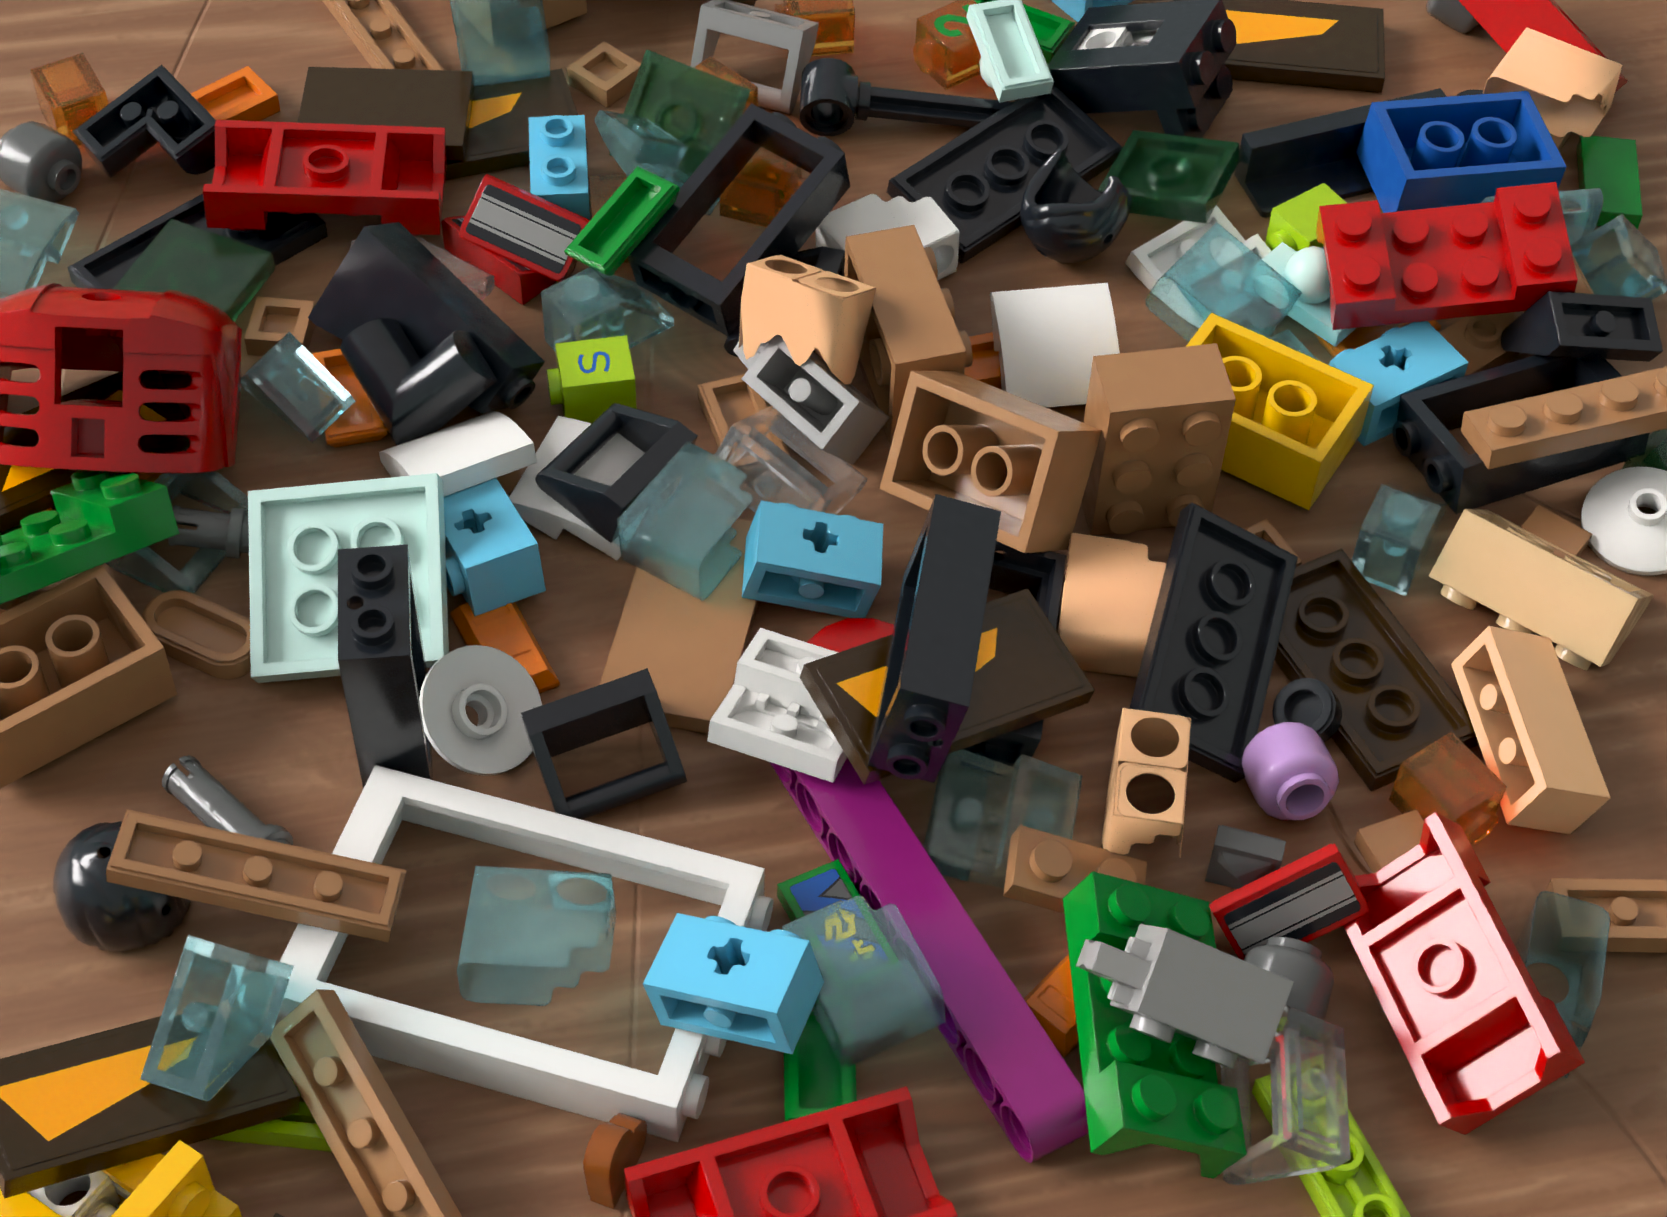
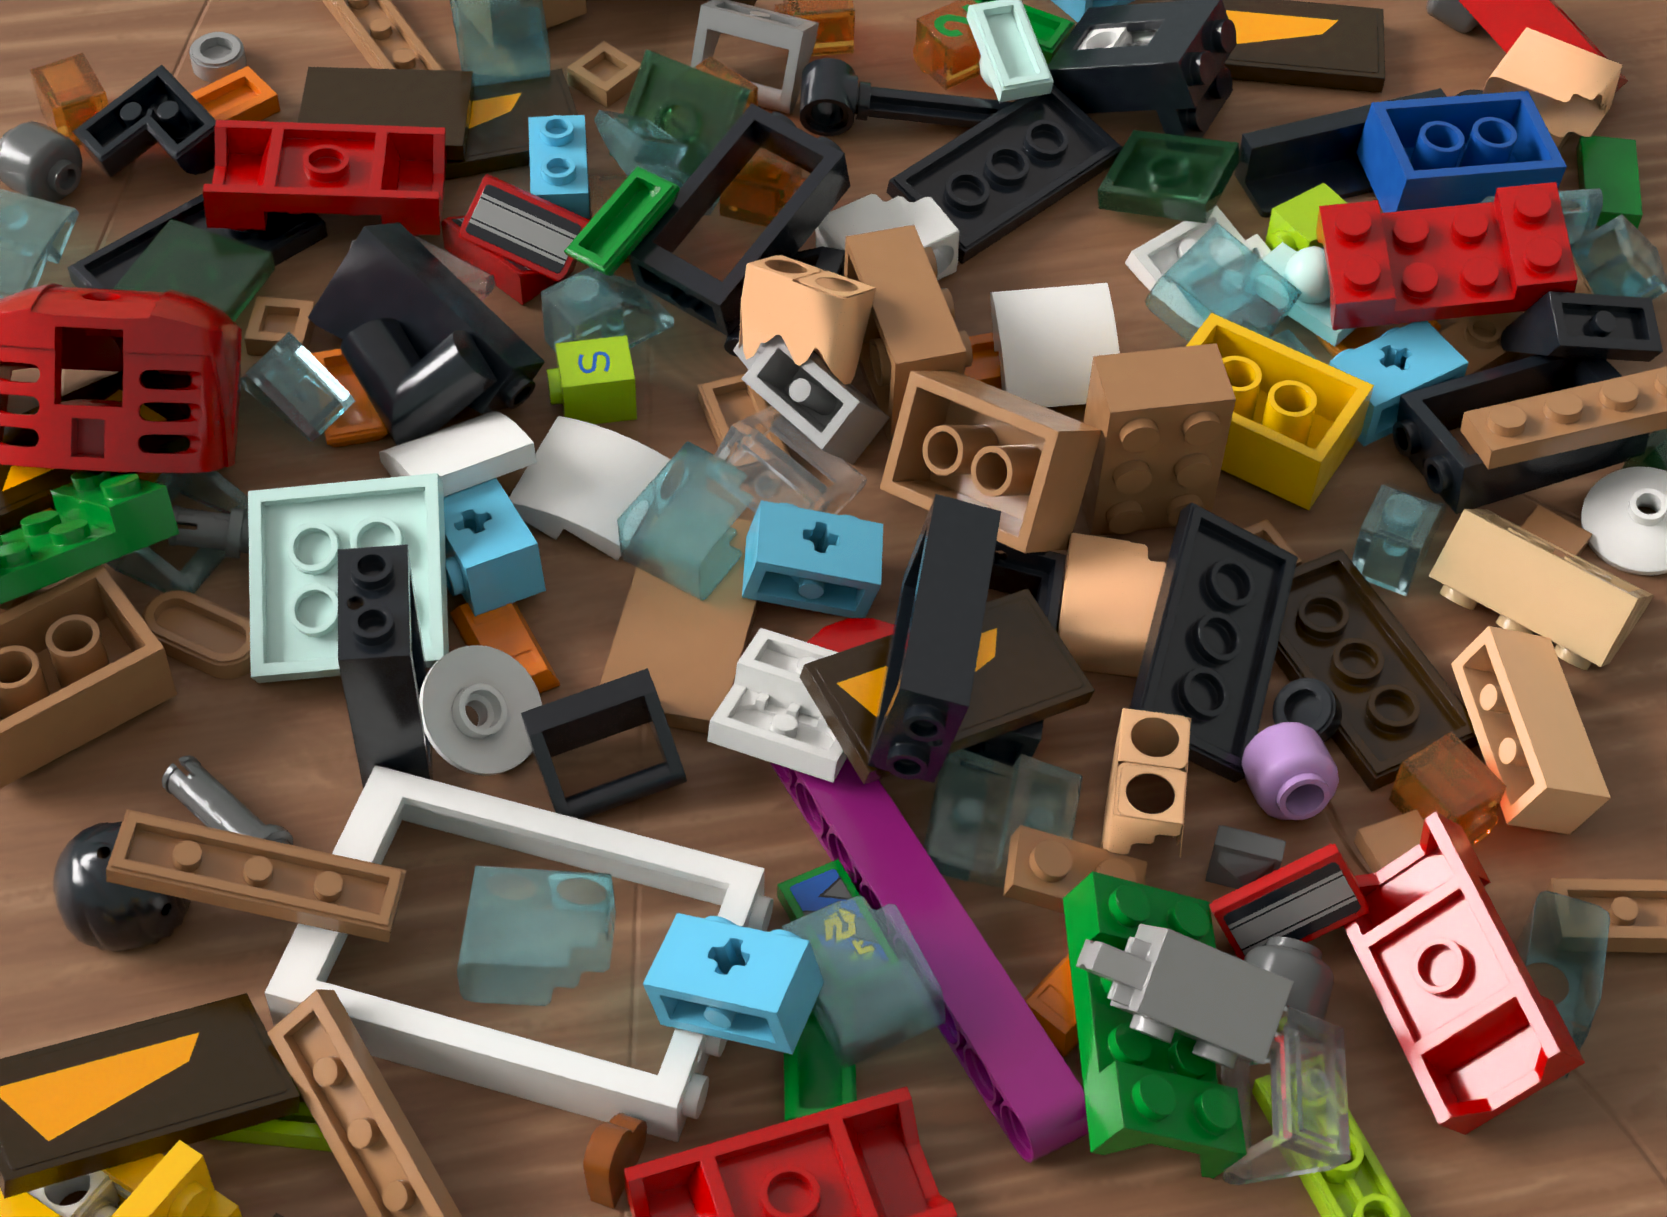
clear light blue slope [140,935,294,1101] -> none
black tile [535,403,698,543] -> none
black piece [1020,148,1132,264] -> none
none -> light grey tile [189,32,246,82]

